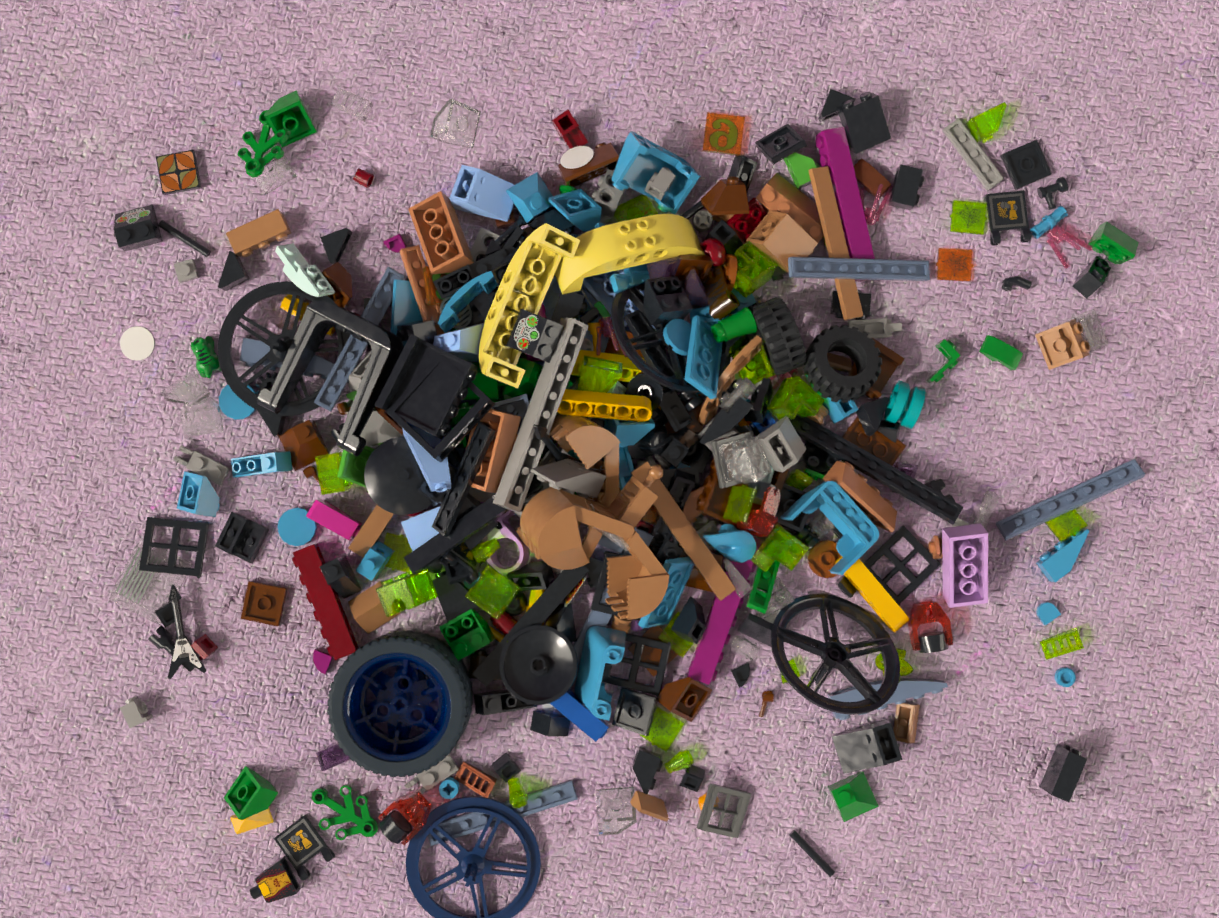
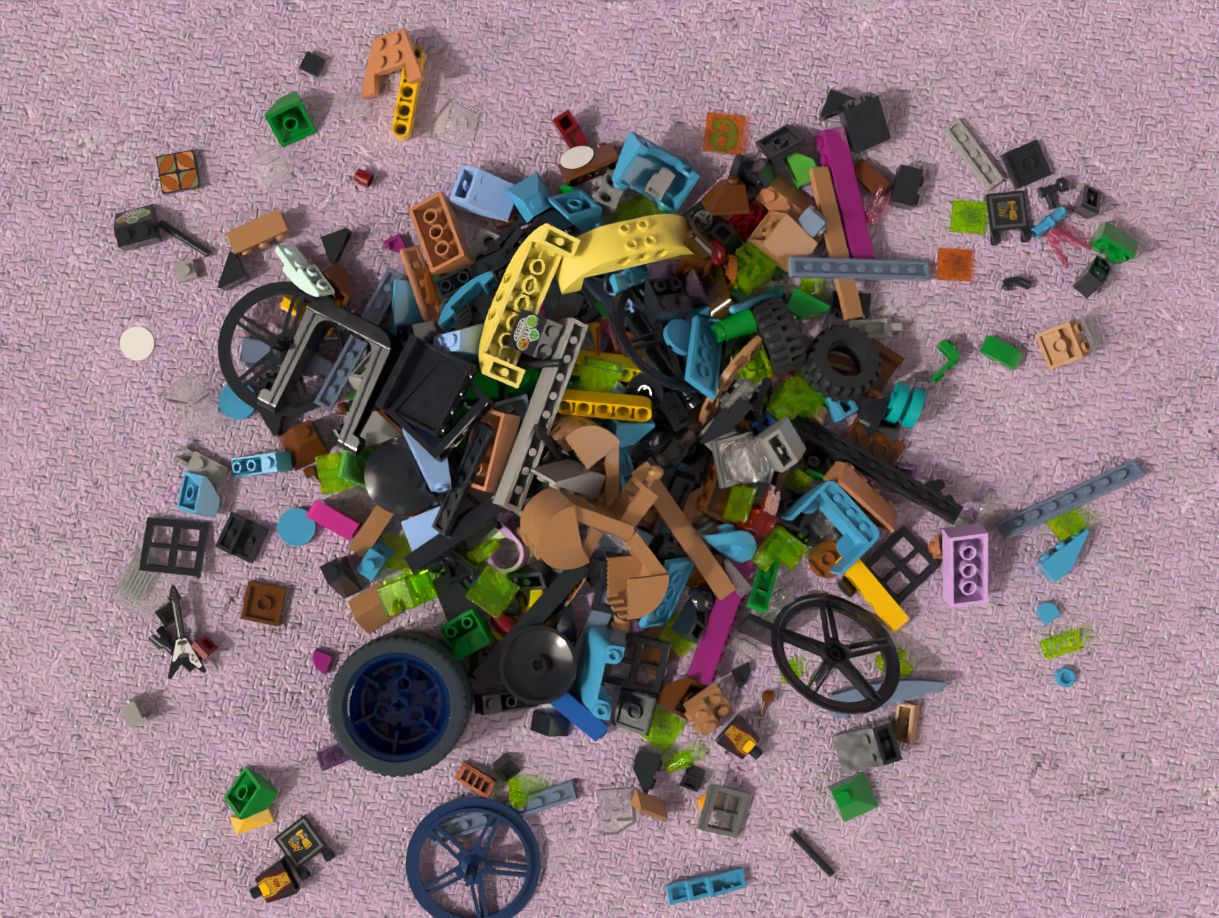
green animal [190,336,221,378] -> none
green plant [238,110,289,178] -> none
dark red brick [292,543,359,660] -> none
green plant [312,784,378,840] -> none
clear red piece [378,791,432,846] -> none
light grey hinge [404,754,459,799] -> none
dark azure wheel [439,777,460,799] -> none
clear red piece [908,600,953,653] -> none
clear neon green slope [966,102,1007,143] -> none
black brick [1040,744,1087,802] -> none
none -> black tile [299,51,325,78]
none -> nougat wing [361,28,426,100]
none -> yellow beam [392,45,425,142]
none -> black bar [516,359,564,369]
none -> dark azure slope [664,867,747,905]
none -> dark brown door [683,213,714,260]
none -> medium nougat plate [683,682,734,736]
none -> black hair [688,584,714,613]
none -> torso [715,712,763,760]
none -> dark azure piece [729,285,786,313]
none -> black slope [743,158,777,189]
none -> green slope [786,288,830,321]
none -> sand blue brick [796,205,829,237]
none -> clear neon green slope [800,278,825,297]
none -> black slope [1072,184,1102,219]

